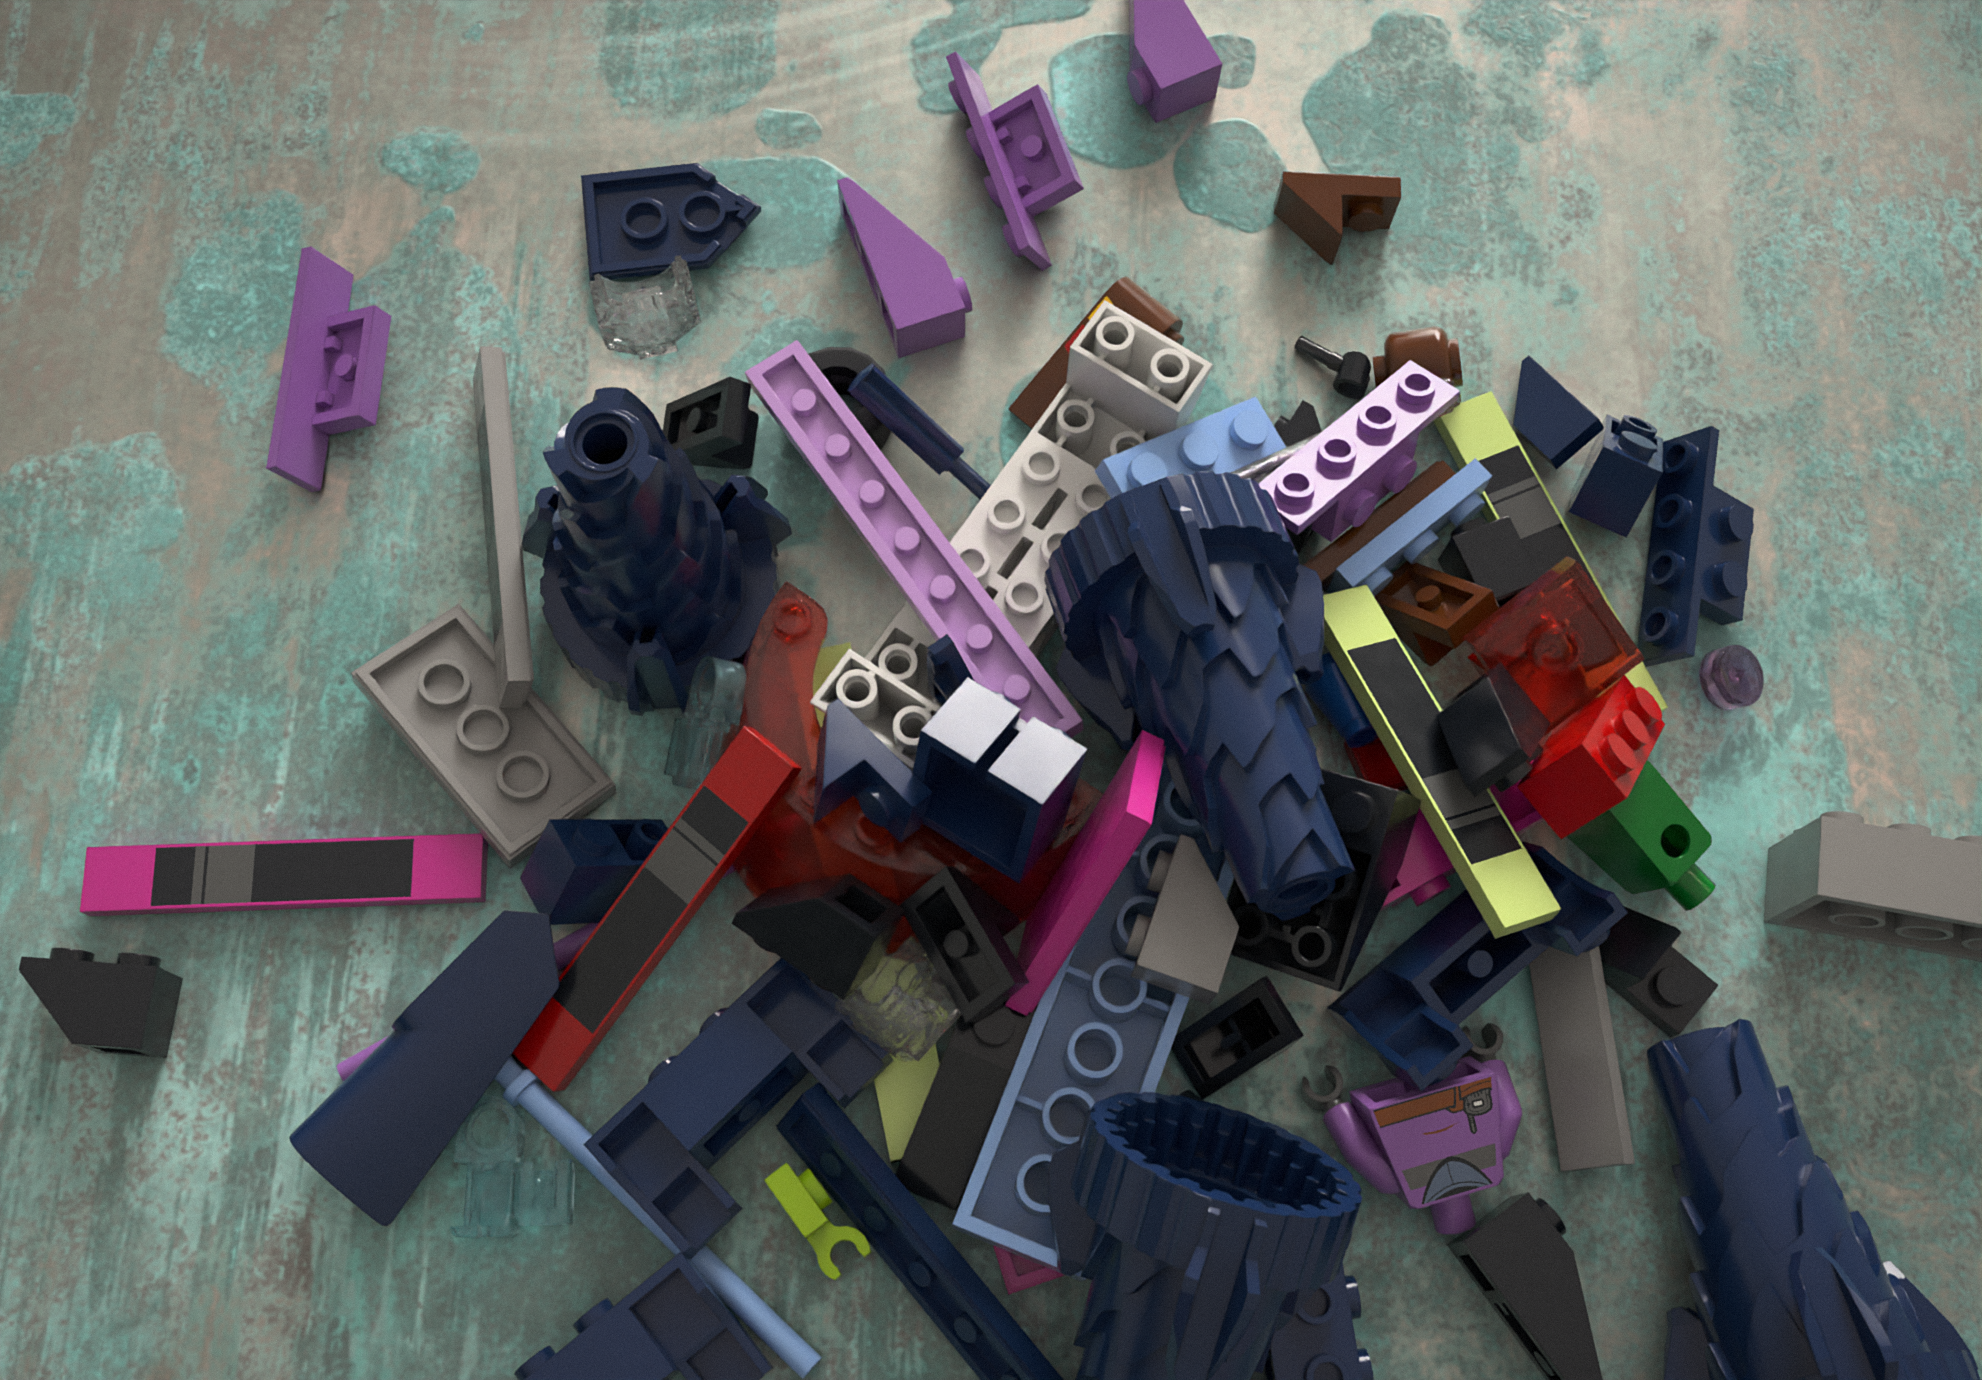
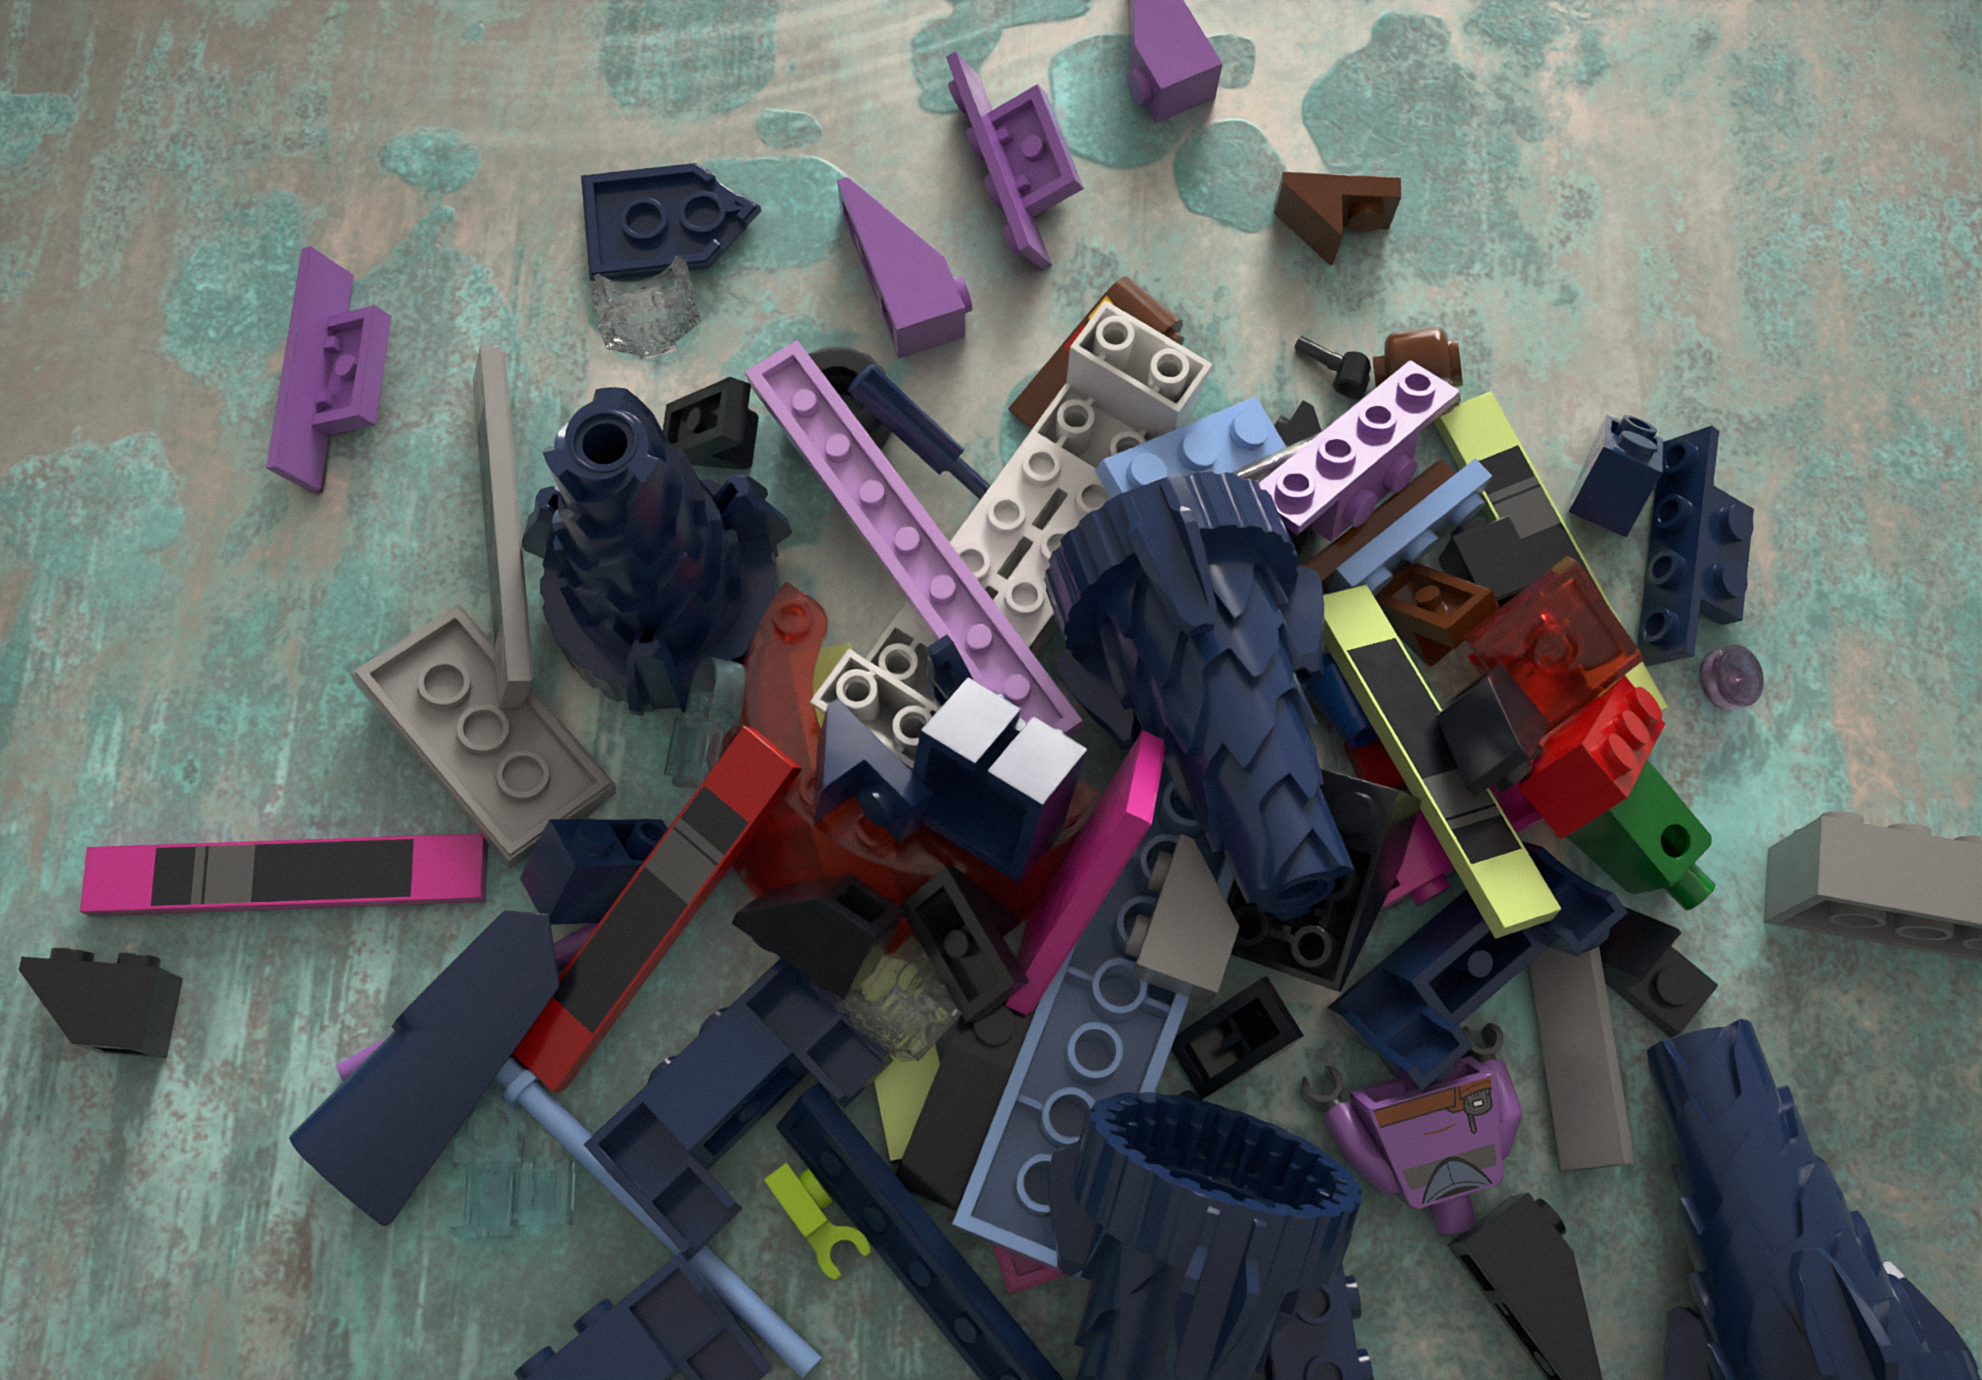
dark blue tile [1513,355,1605,470] -> none

